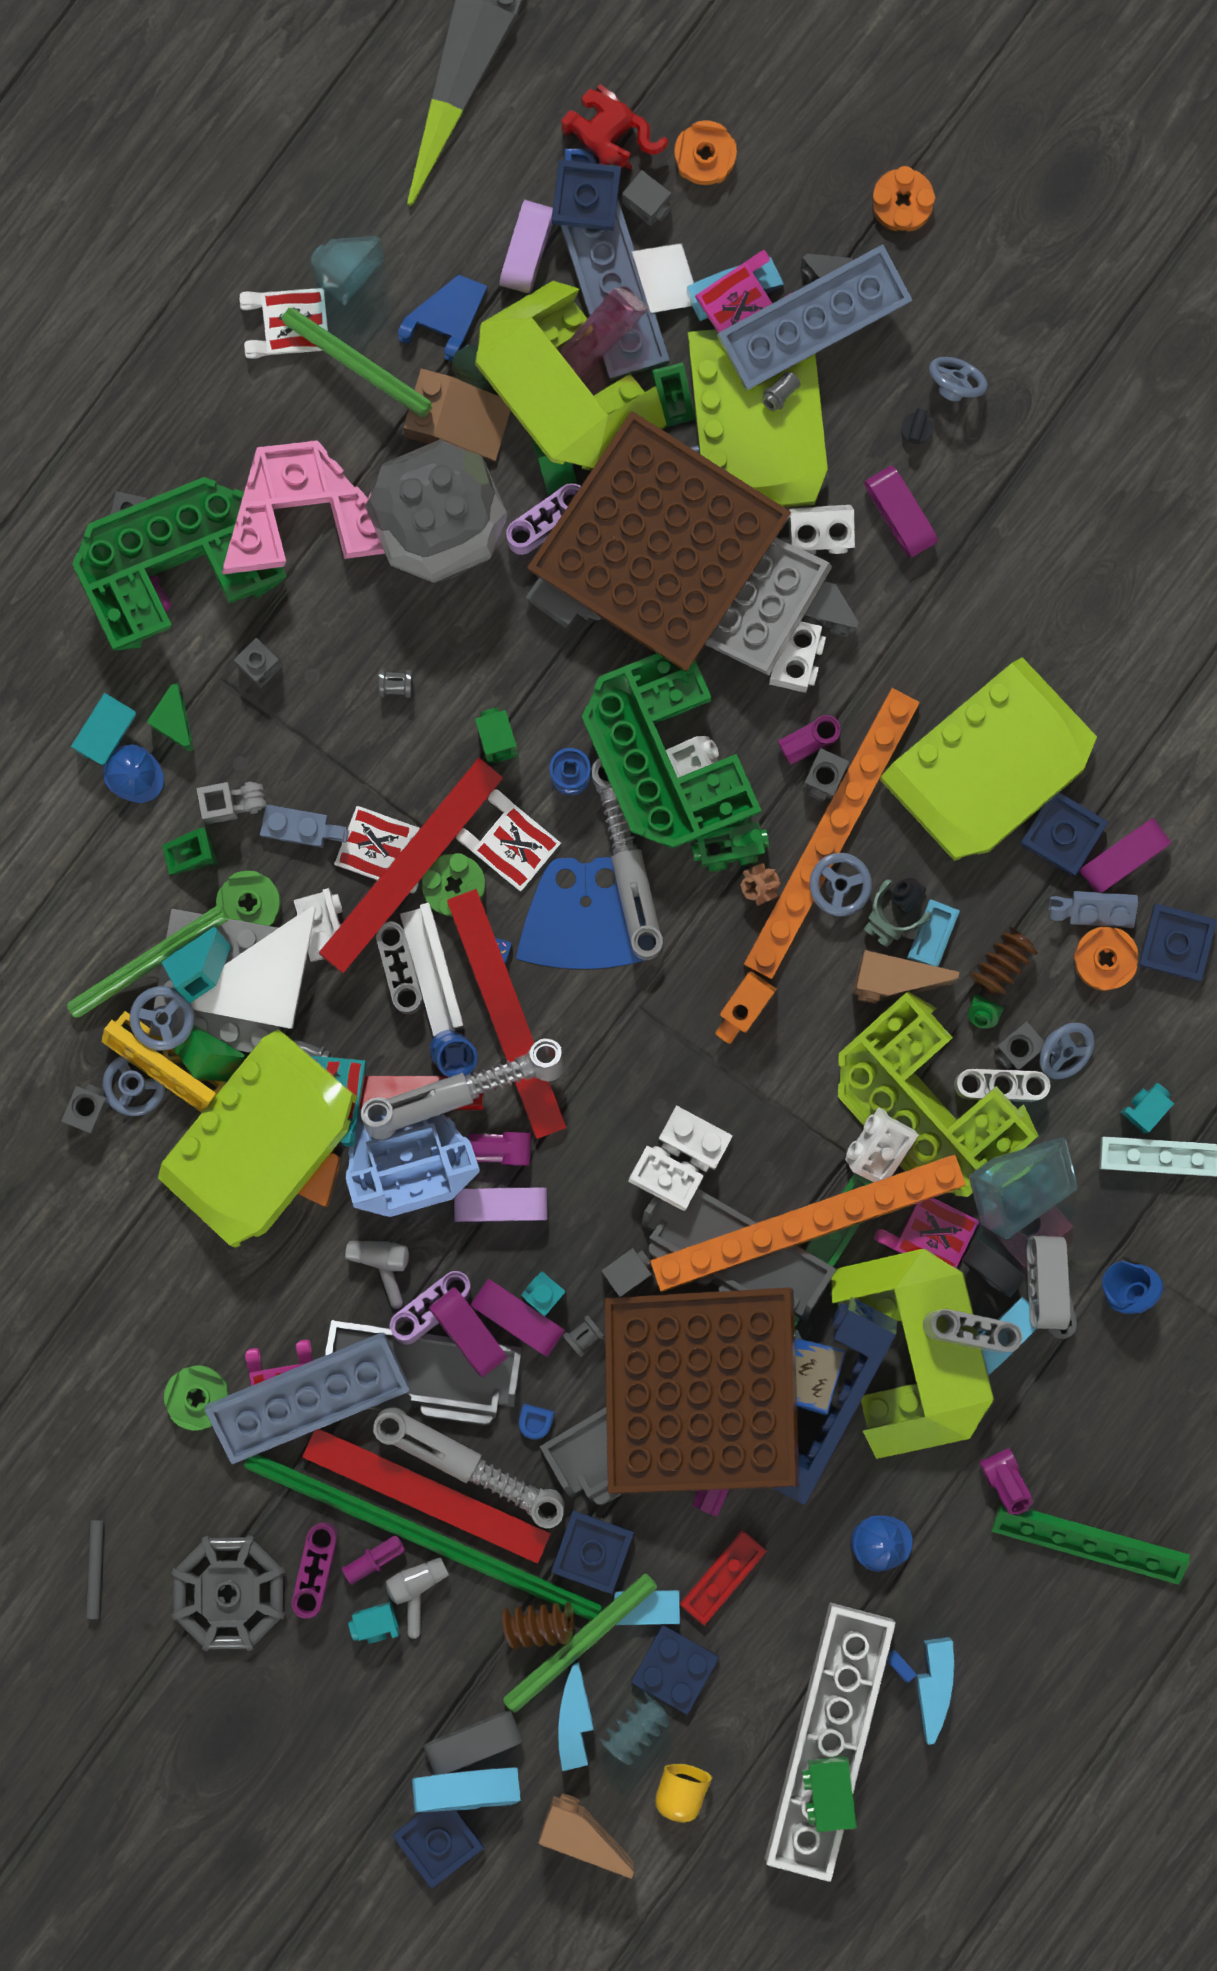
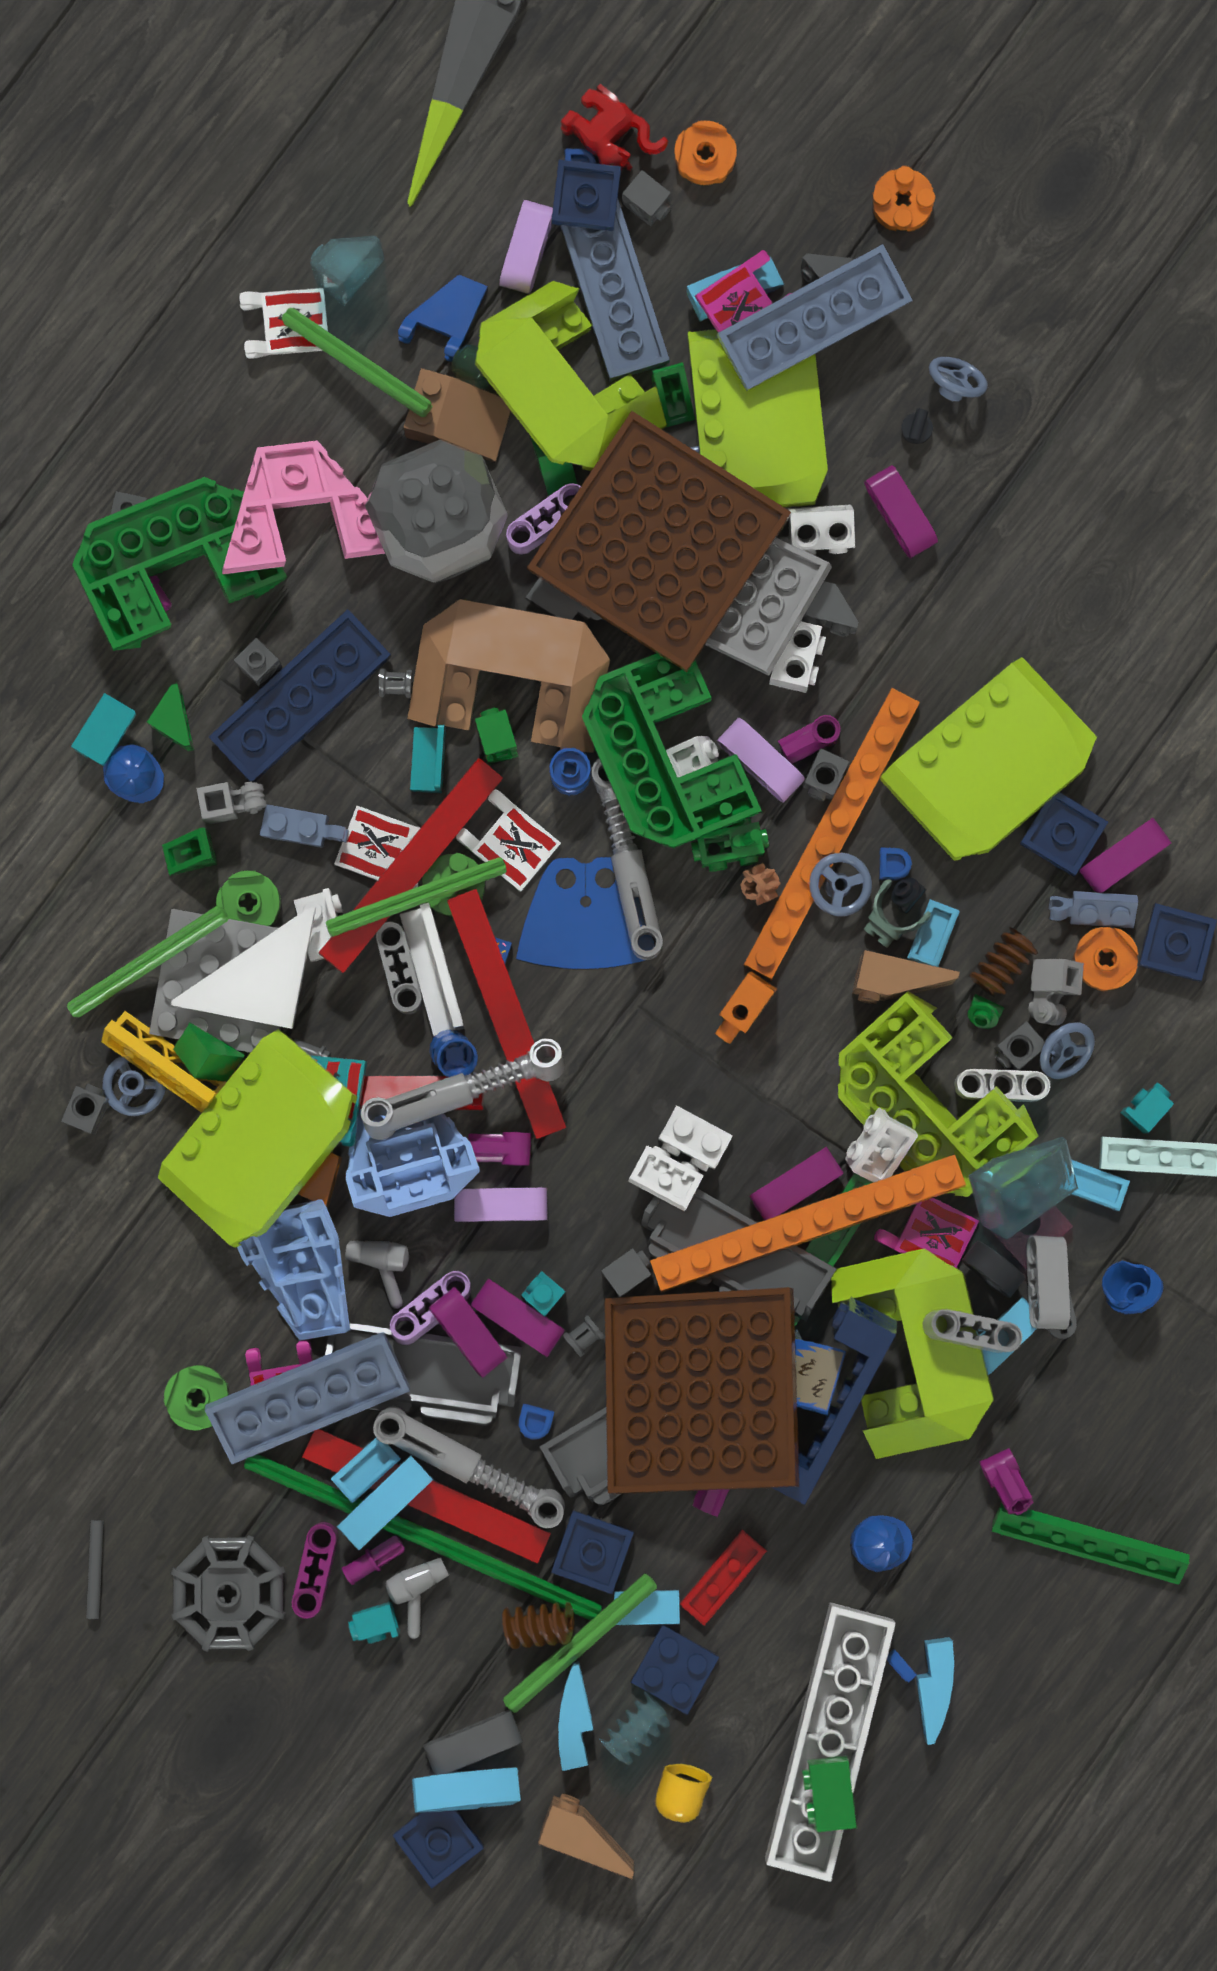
sand blue piece [130,986,194,1050] -> none
teal slope [162,926,231,1003] -> none
clear pink slope [559,286,649,378] -> none
white sticker [632,244,694,313] -> none
dark grey pin [762,371,801,411] -> none
none -> dark blue plate [209,609,392,783]
none -> light blue wedge [237,1199,350,1341]
none -> bright green axle [326,857,507,937]
none -> medium azure tile [331,1438,401,1503]
none -> medium azure slope [337,1456,433,1550]
none -> medium nougat slope [407,599,610,753]
none -> teal panel [410,725,446,793]
none -> lavender beam [717,718,805,803]
none -> magenta beam [749,1147,844,1221]
none -> blue tile [879,848,912,881]
none -> light grey brick [1028,959,1084,1026]
none -> medium azure tile [1058,1159,1130,1211]

